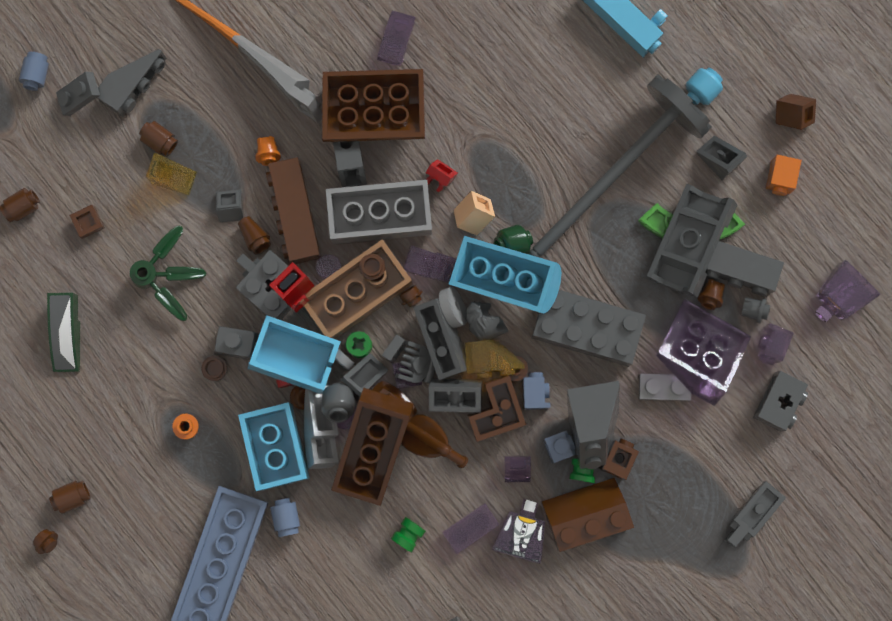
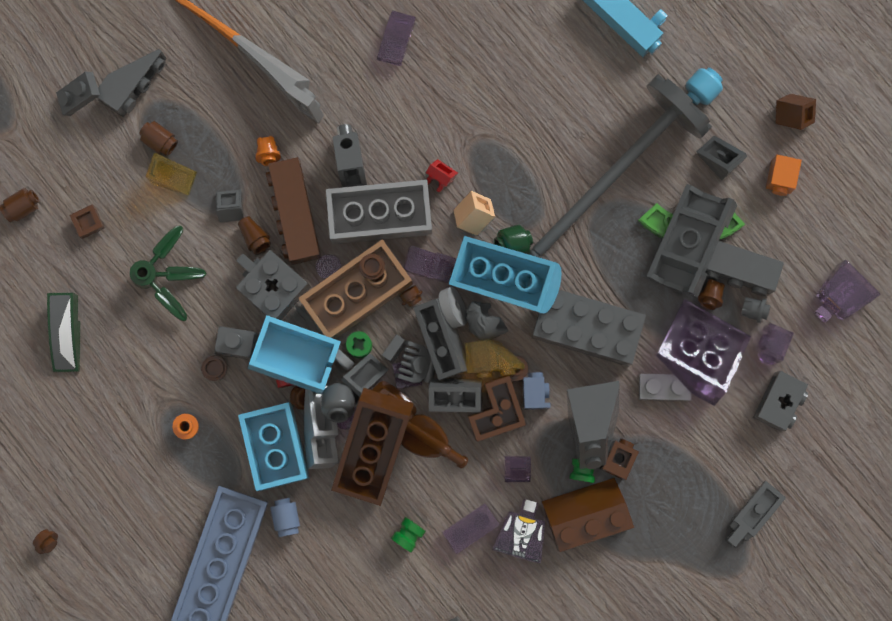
sand blue brick [19,52,49,91] -> none
reddish brown brick [49,480,91,514] -> none
red piece [269,262,315,313] -> none
reddish brown slope [322,69,425,142] -> none
sand blue brick [543,430,576,464] -> none

